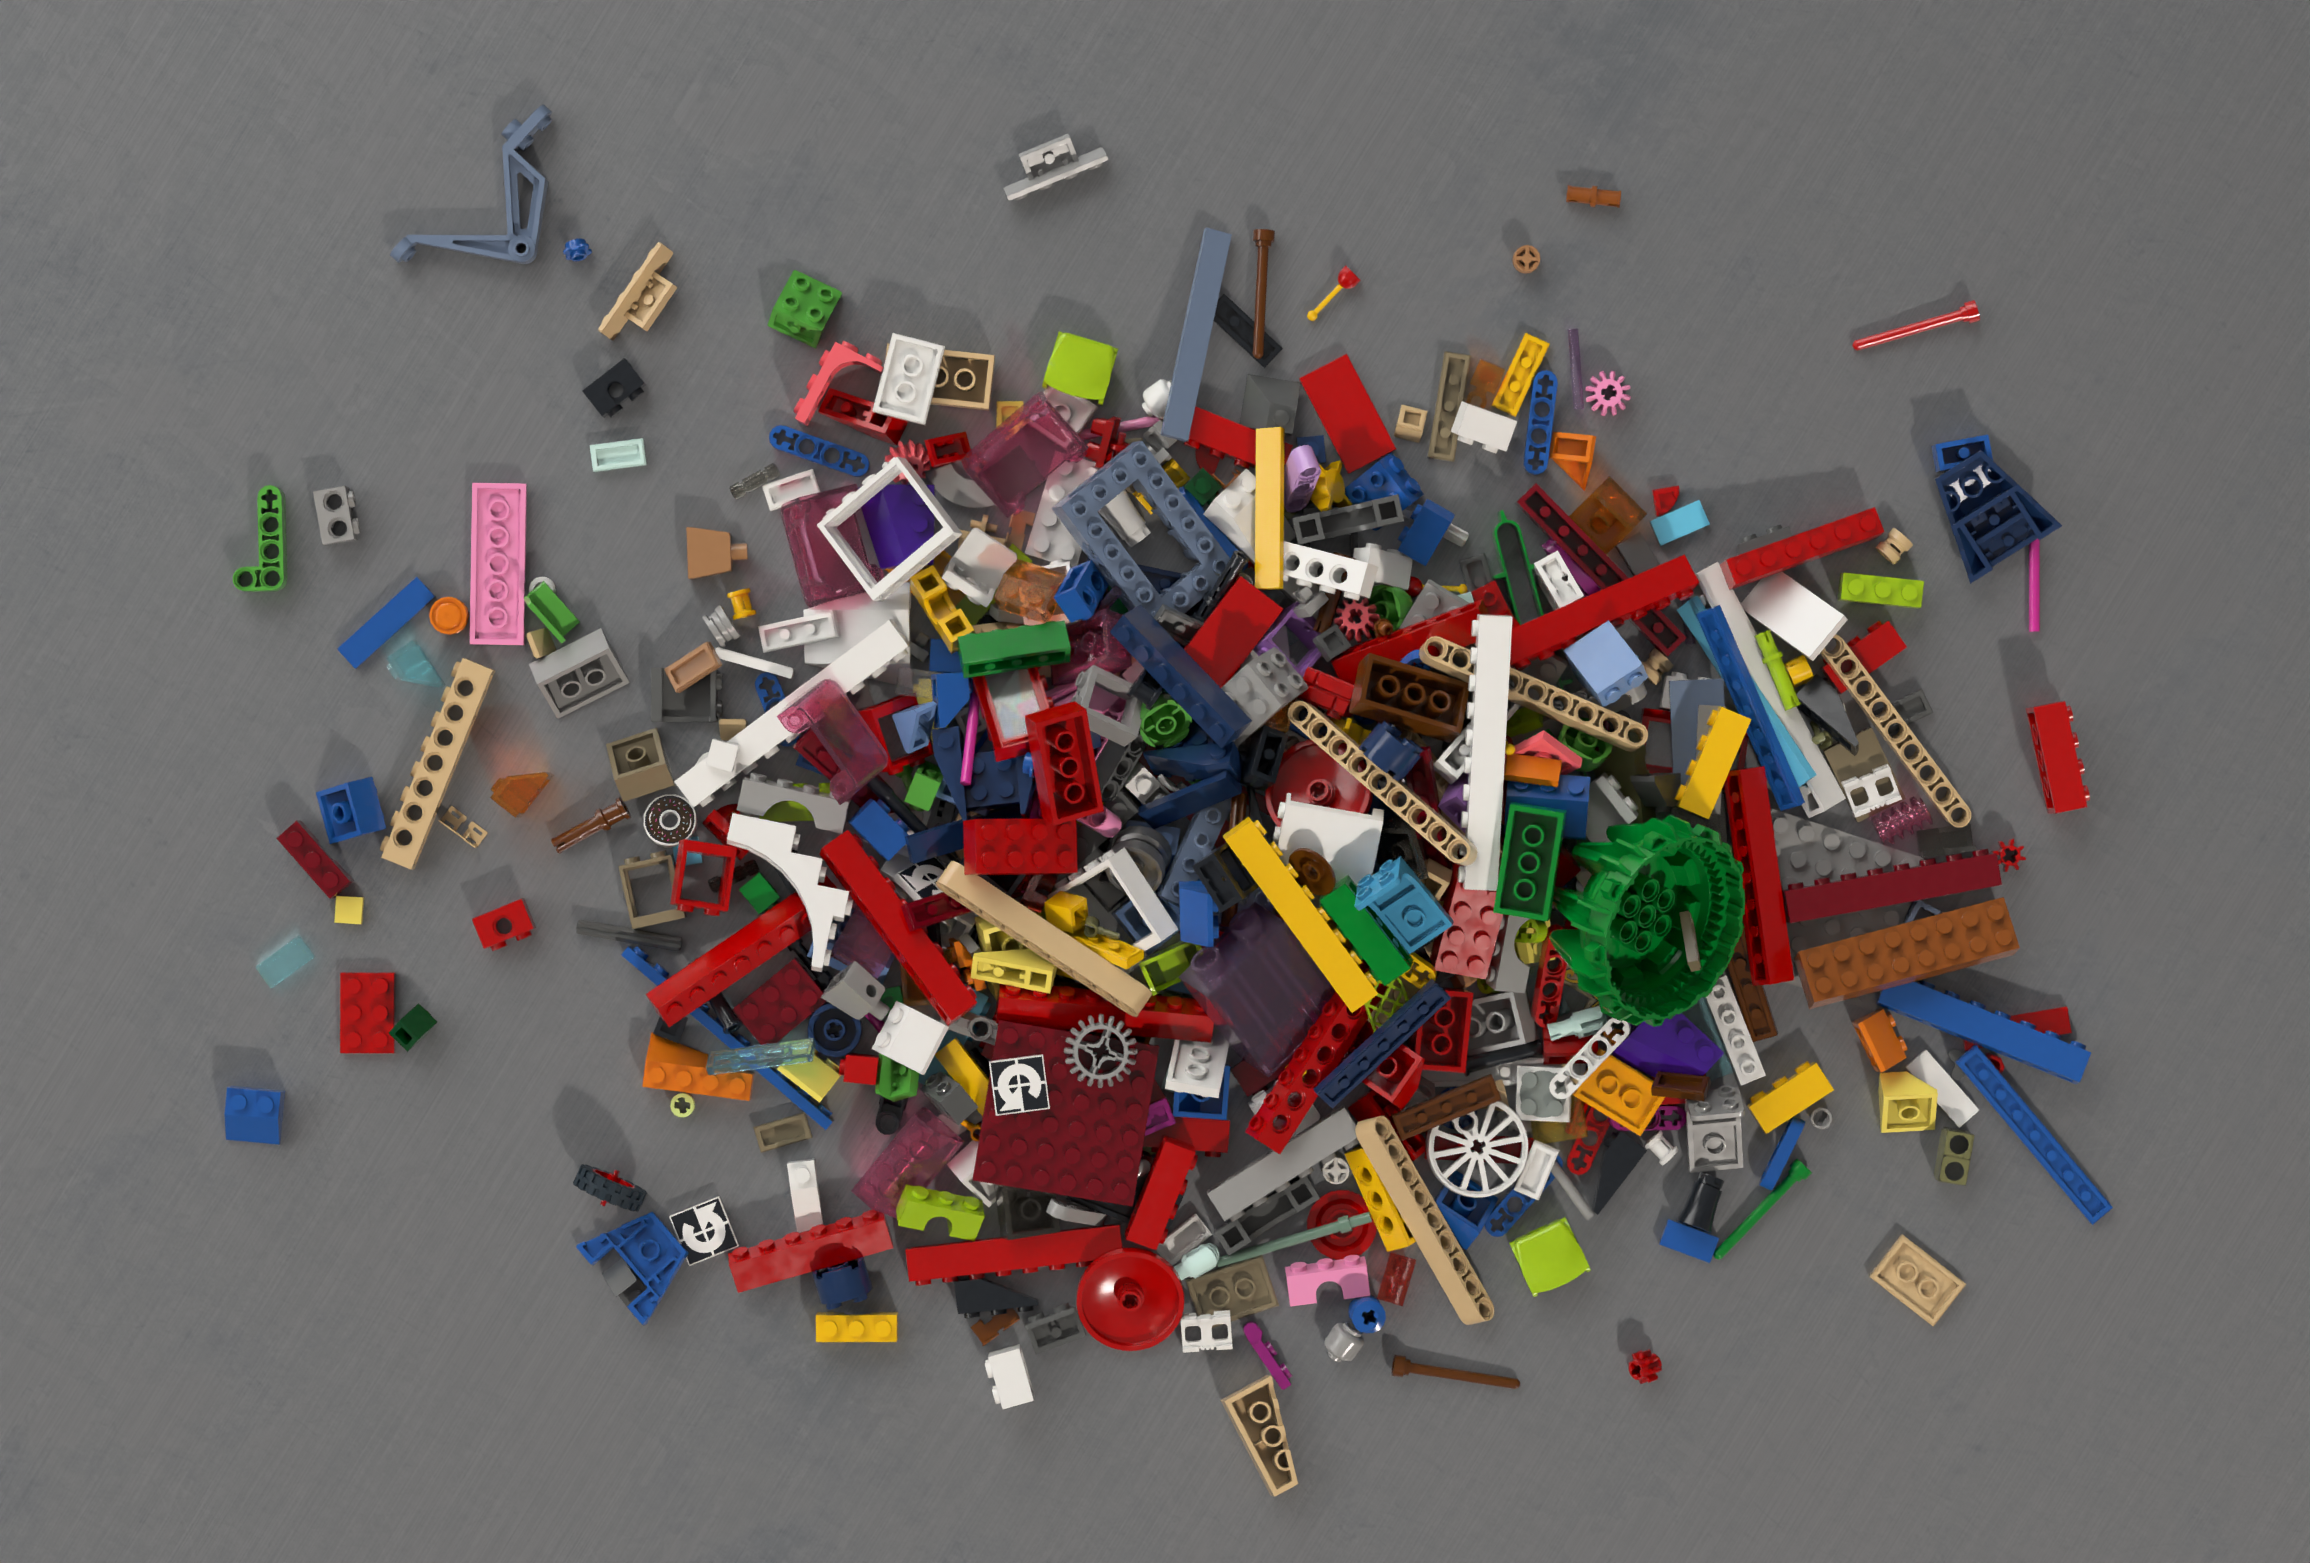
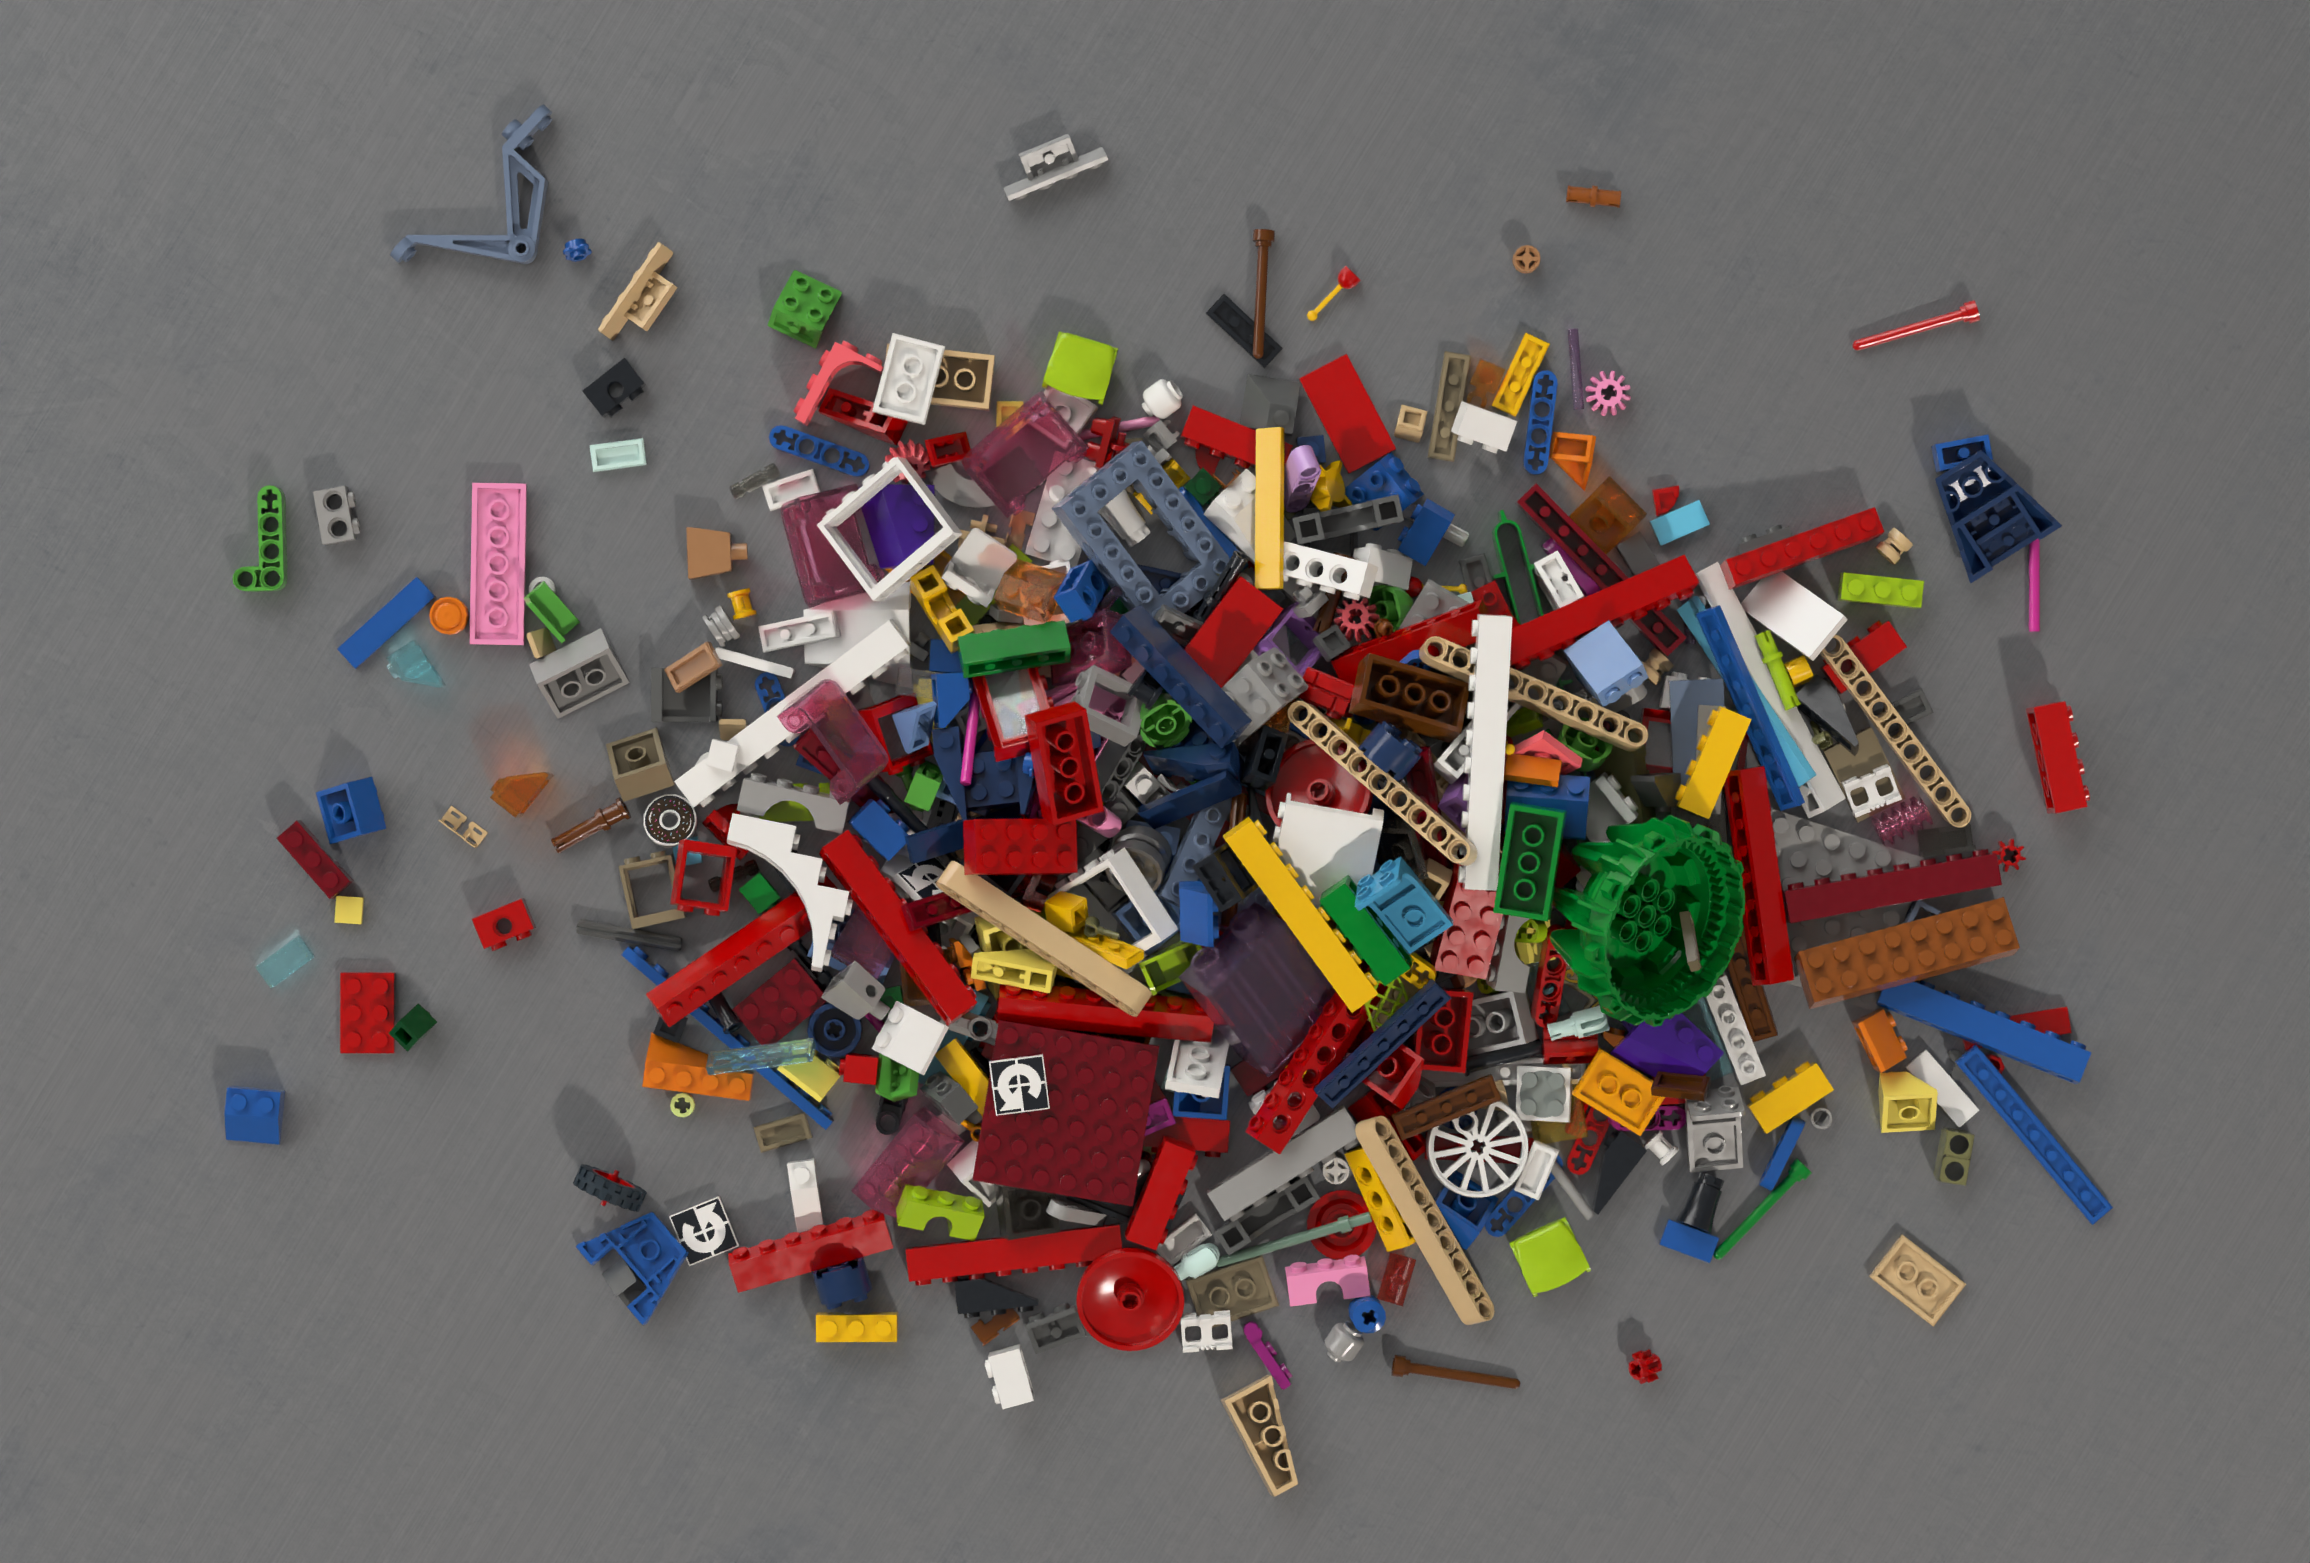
tan brick [380,658,495,870] -> none
light grey gear [1064,1014,1138,1088] -> none
sand blue tile [1160,228,1232,442] -> none
reddish brown dish [1288,848,1336,895] -> none
white beam [1549,1018,1631,1099] -> none

